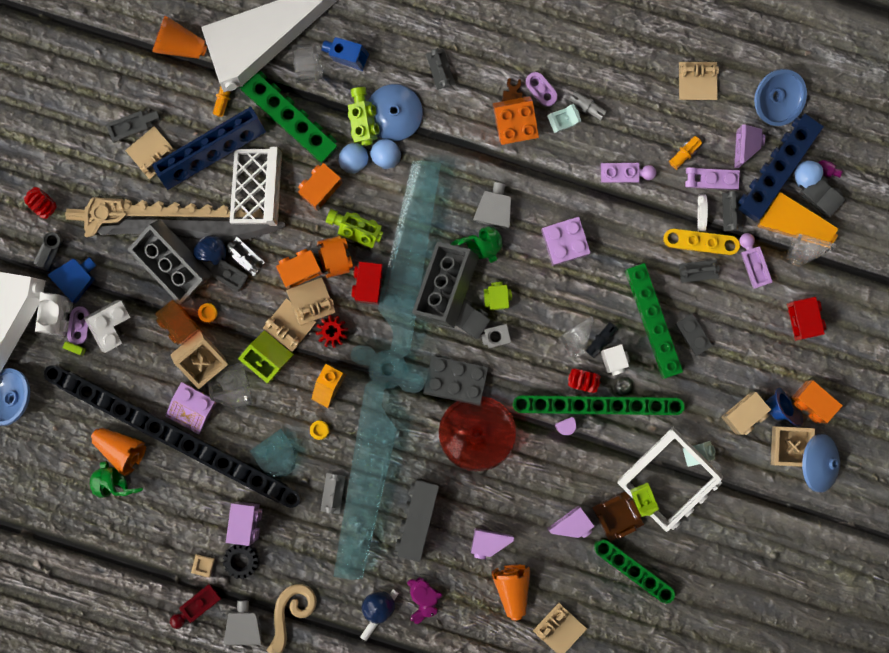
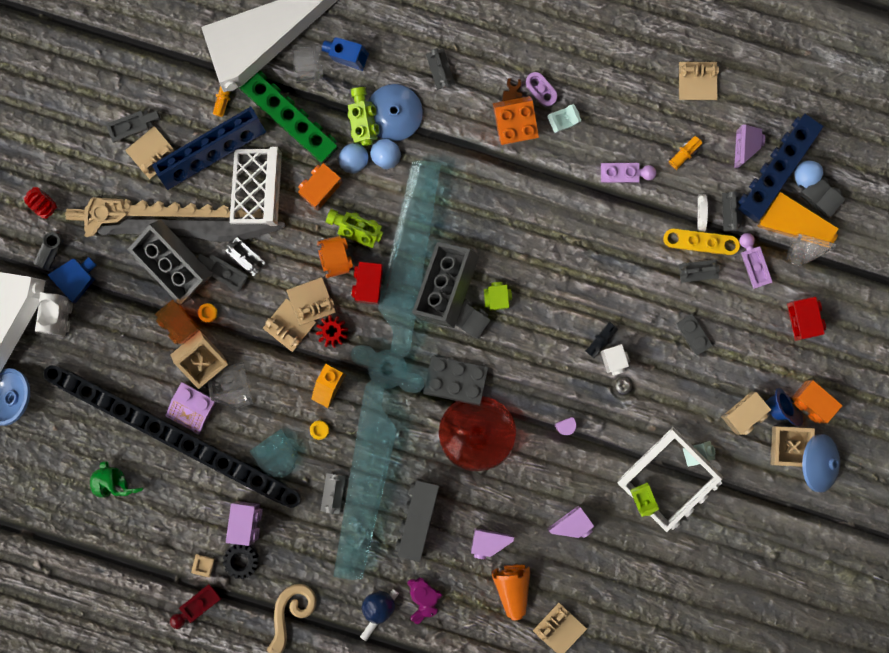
lime tile [63,341,86,356] -> none
lavender plate [67,307,90,345] -> none
white brick [84,300,130,353] -> none
orange cone [91,427,146,476] -> none
orange cone [152,16,207,59] -> none
dark blue hair [193,236,226,265] -> none
light grey torso [224,600,262,645] -> none
lime slope [238,330,294,384] -> none
orange brick [276,249,323,289] -> none
green hair [450,226,503,263] -> none
light grey torso [473,182,511,229] -> none
light grey brick [481,324,511,349] -> none
green beam [512,396,685,415] -> none
lavender brick [541,217,590,266] -> none
clear slope [557,316,594,359] -> none
red gear [568,368,600,393] -> none
light grey pin [569,90,607,121] -> none
reddish brown panel [592,491,644,542] -> none
green beam [594,539,675,604] -> none
green brick [625,263,683,379] -> none
lavender plate [685,168,740,190] -> none
medium blue dish [754,69,807,126] -> none
magenta cylinder [818,160,843,178] -> none

